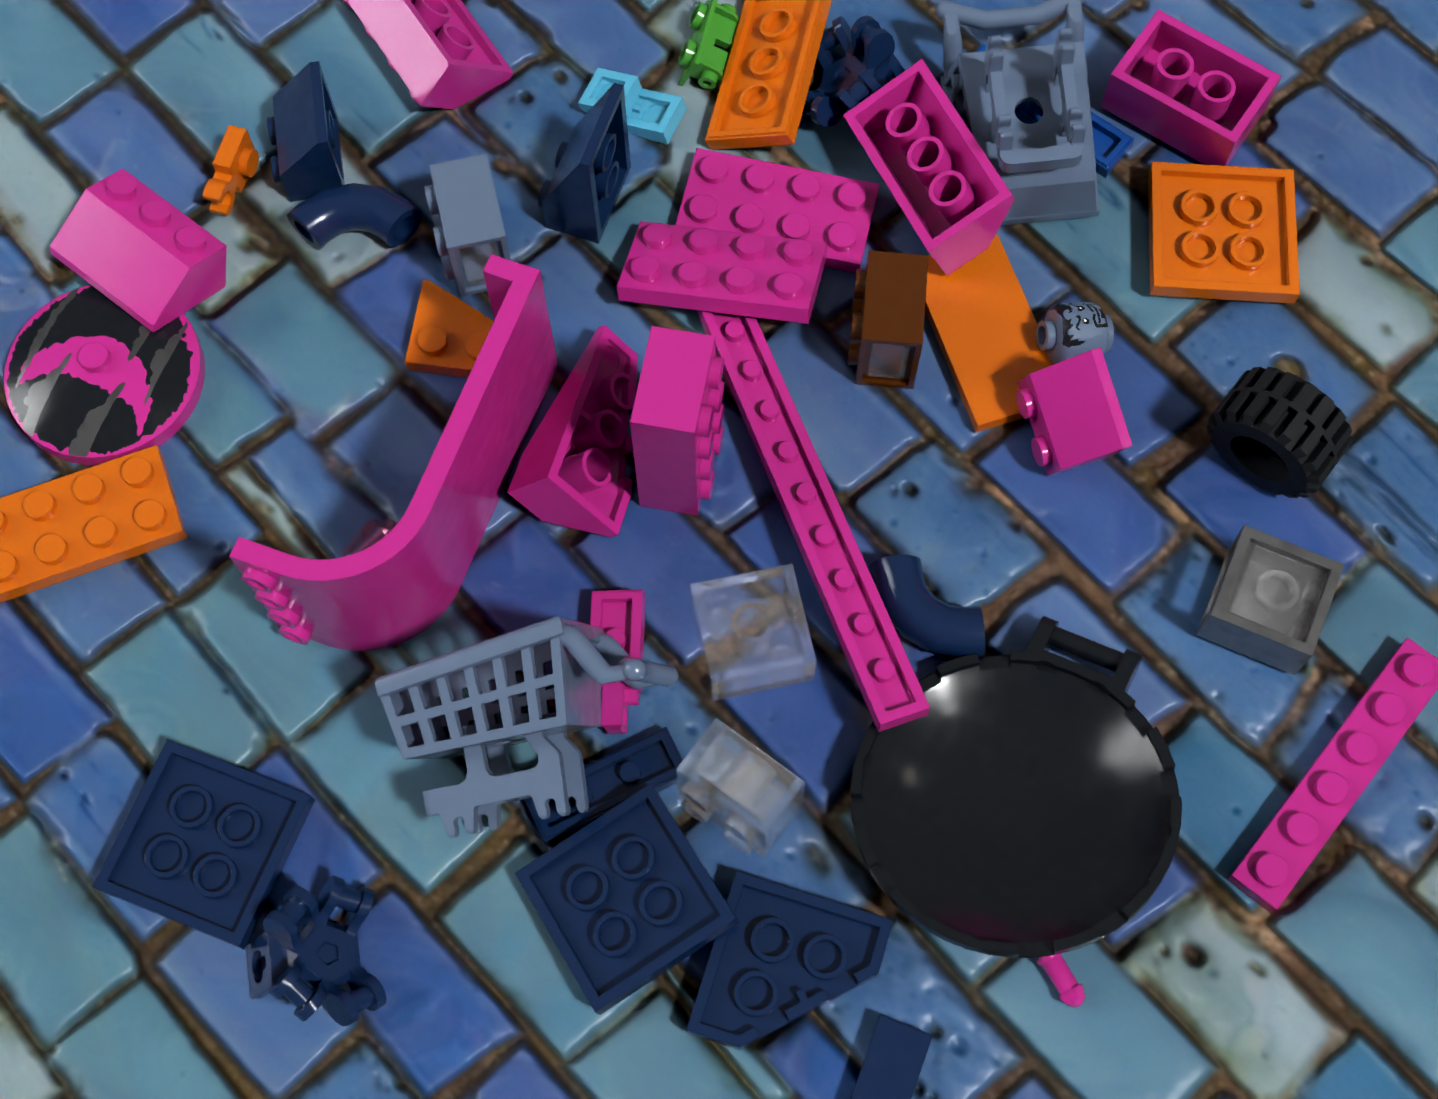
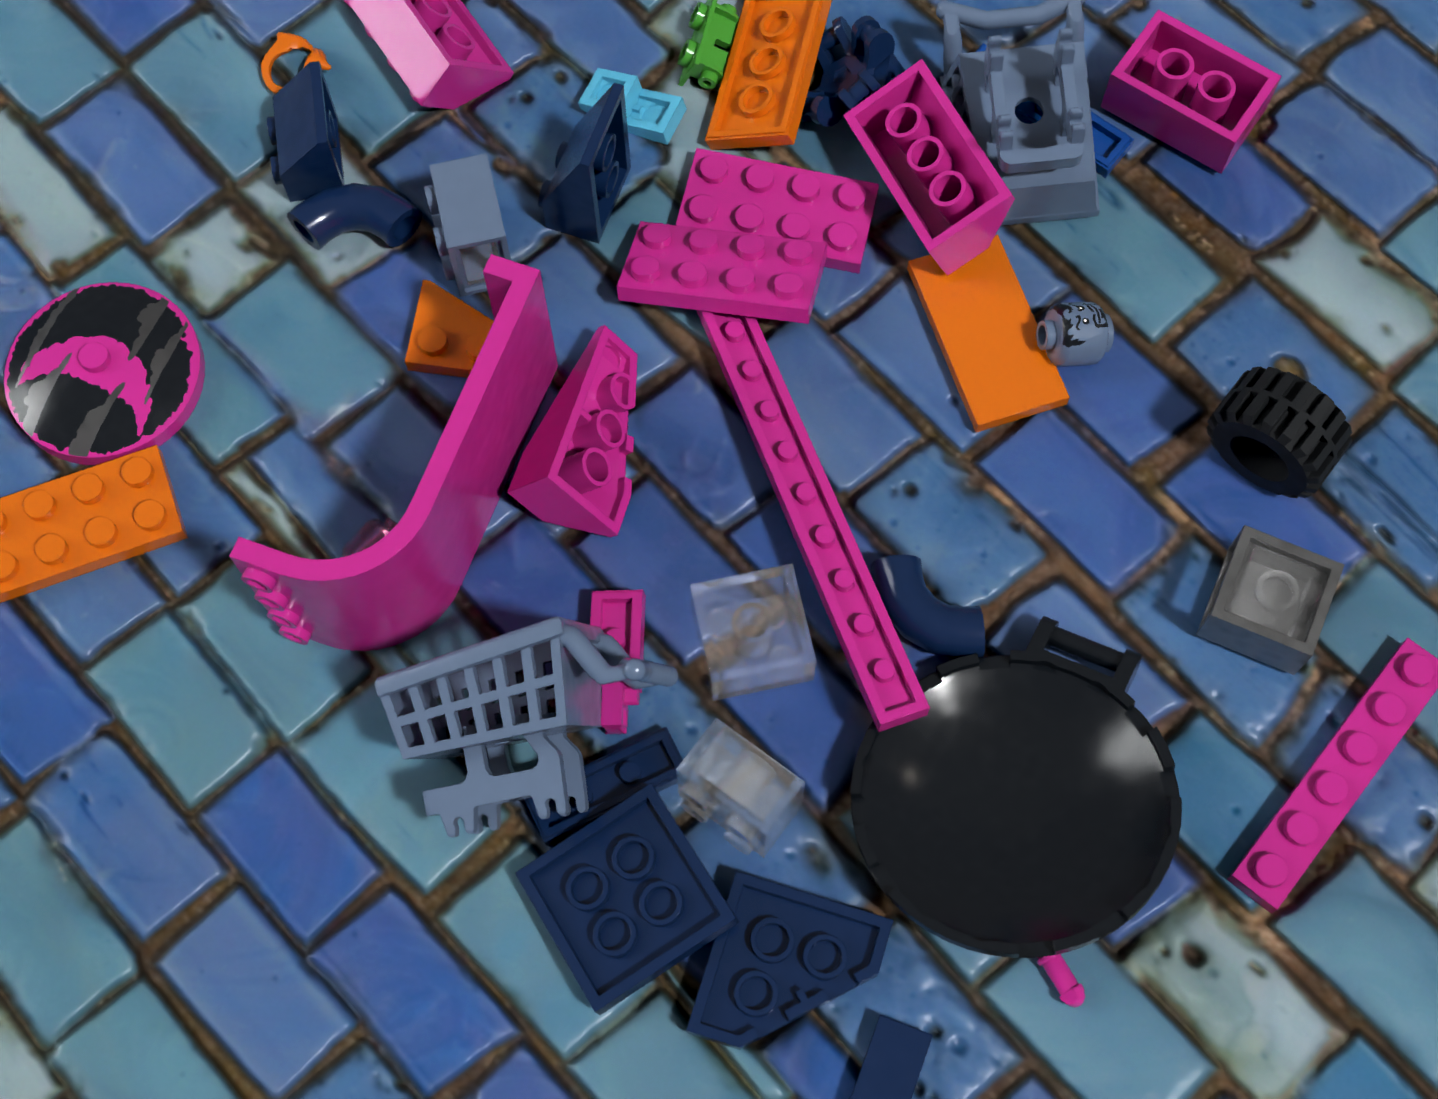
dark pink slope [50,168,227,333] -> none
dark blue plate [92,739,315,950] -> none
orange plate [202,125,259,216] -> none
dark blue piece [247,875,386,1026] -> none
dark pink brick [630,326,724,516] -> none
reddish brown piece [847,250,929,389] -> none
dark pink slope [1016,347,1133,476] -> none
orange plate [1148,162,1300,304] -> none
none -> orange piece [261,32,331,94]

